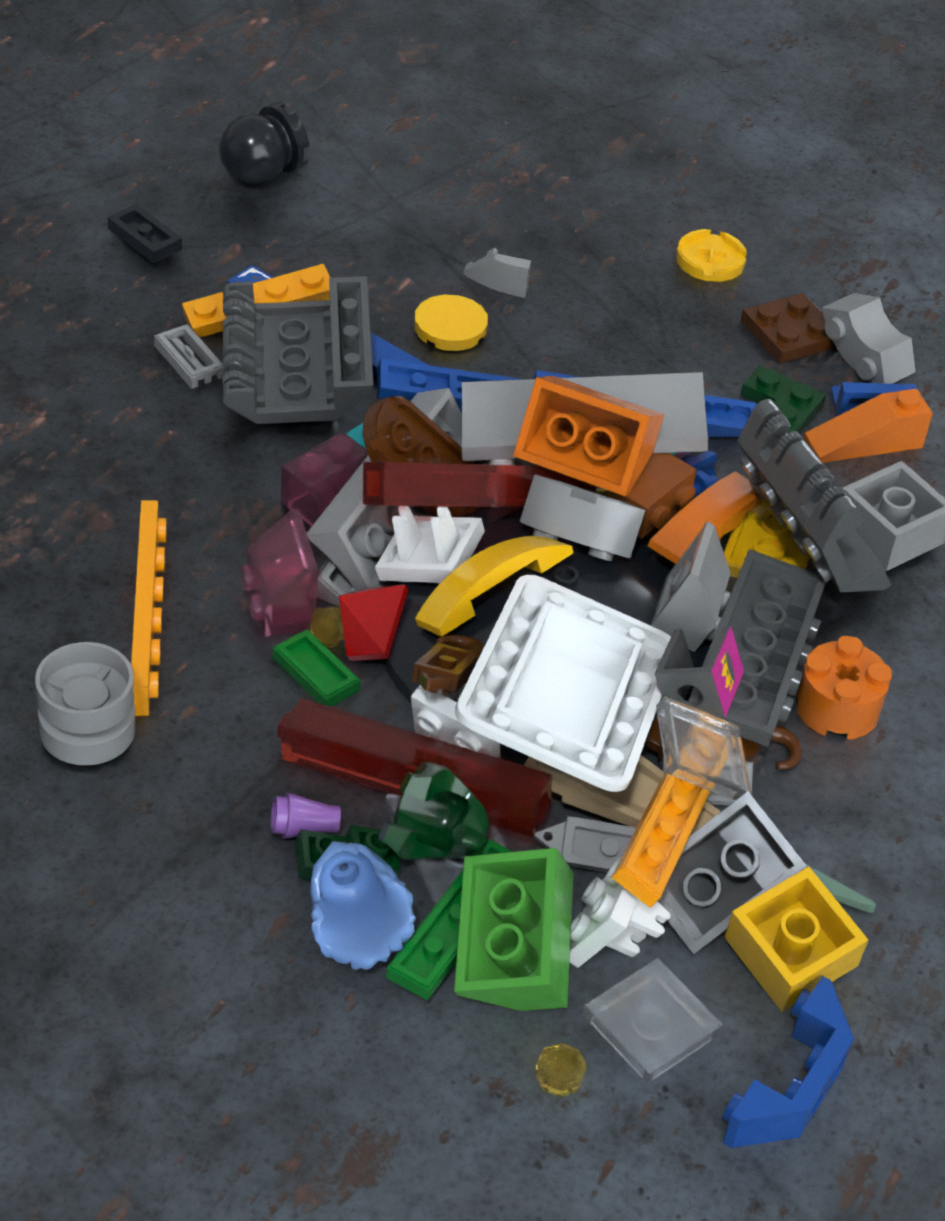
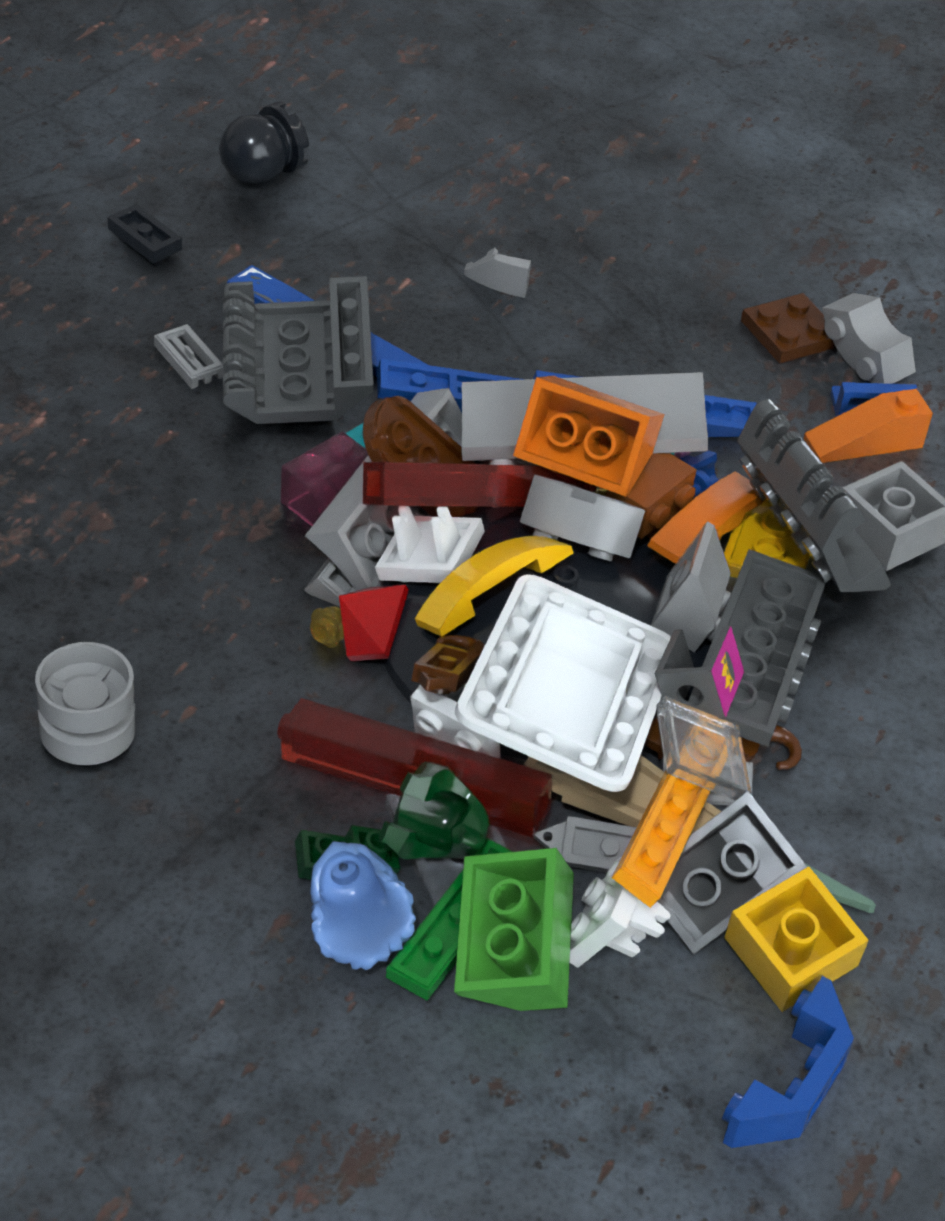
light orange plate [131,500,167,716] -> none
light orange plate [182,264,330,338] -> none
clear pink slope [241,510,318,637] -> none
medium lavender cone [270,792,341,839] -> none
green tile [272,629,361,710] -> none
yellow tile [414,294,488,351] -> none
clear yellow tile [535,1043,587,1097] -> none
clear tile [582,958,723,1083] -> none
yellow tile [676,229,747,282] -> none
dark green plate [740,365,827,434] -> none
orange brick [796,636,892,740] -> none

